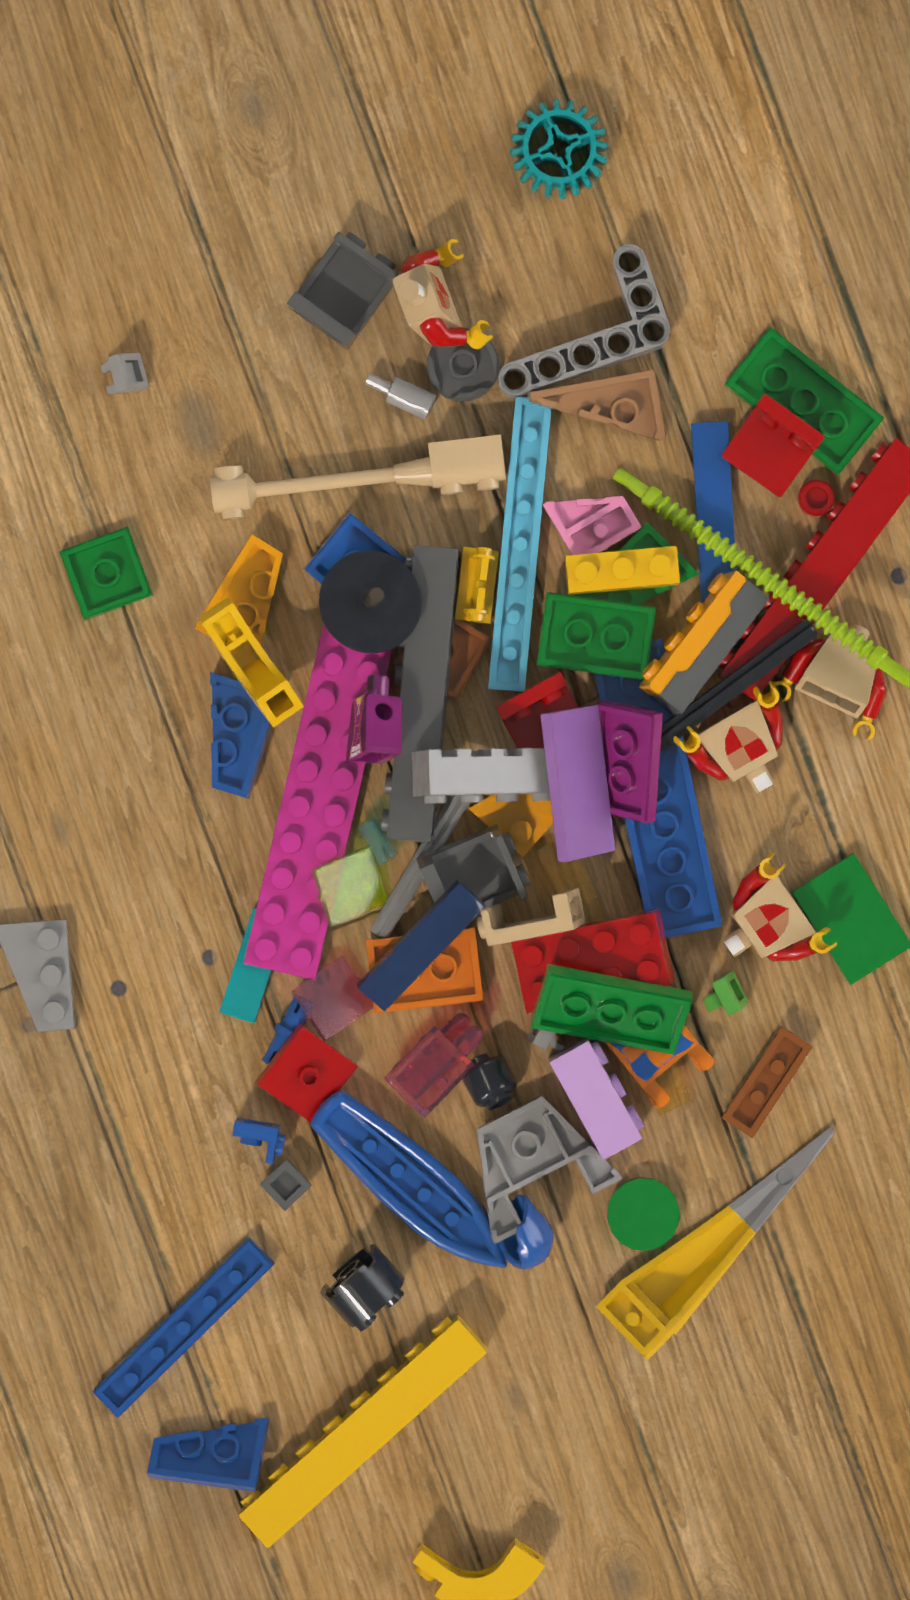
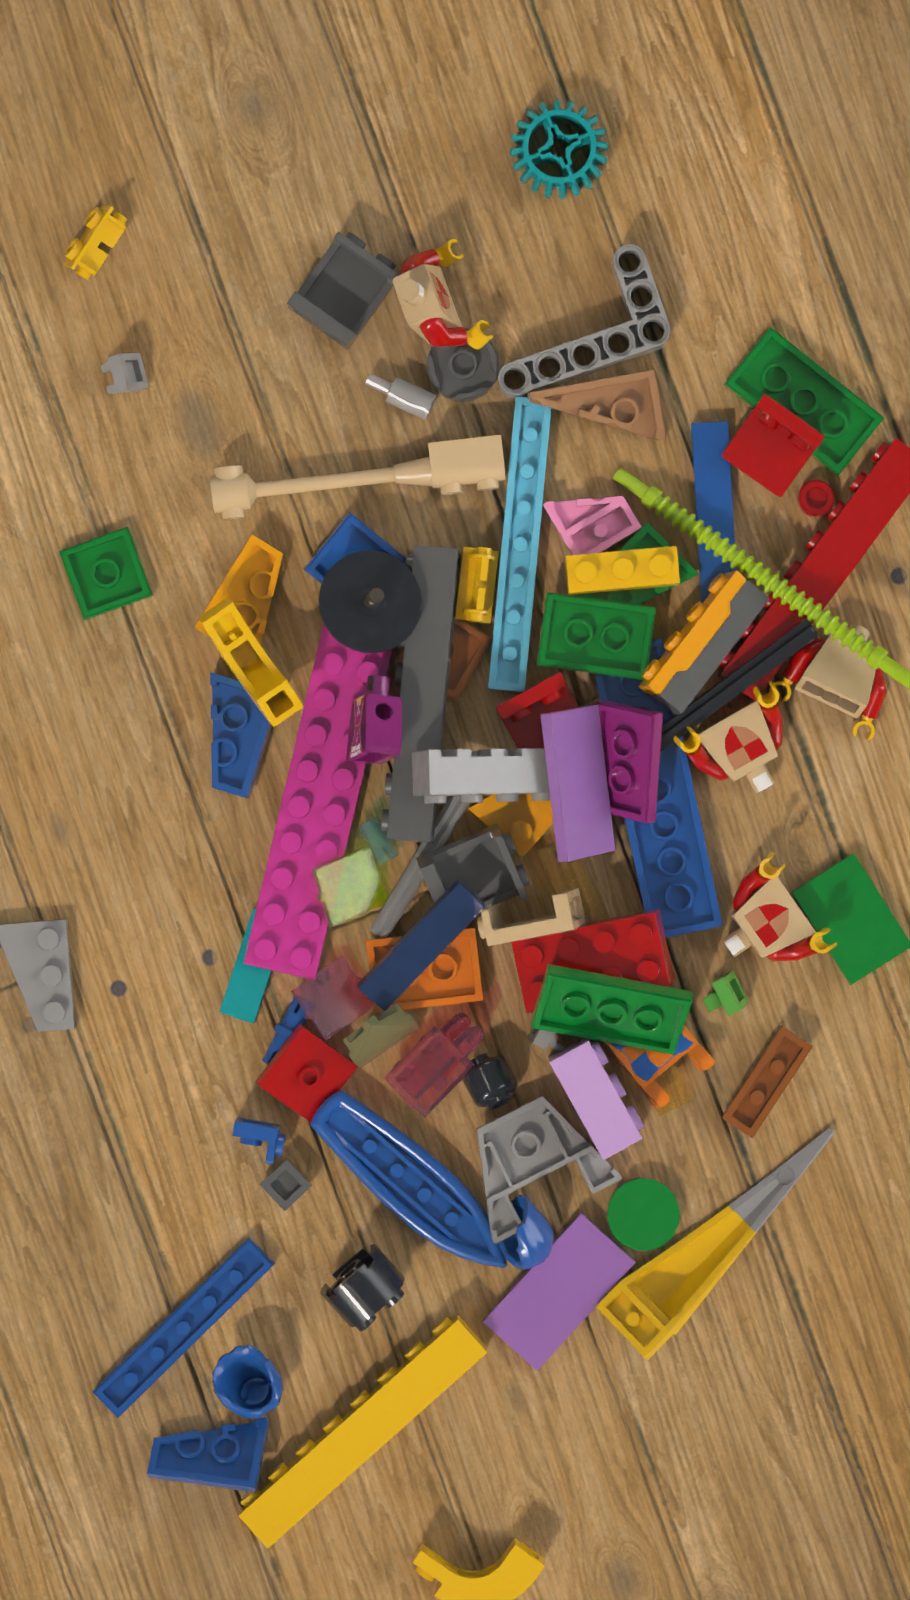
none -> yellow hinge [63,204,128,281]
none -> blue hair [212,1344,284,1418]
none -> olive slope [343,1003,421,1068]
none -> medium lavender tile [483,1212,635,1371]

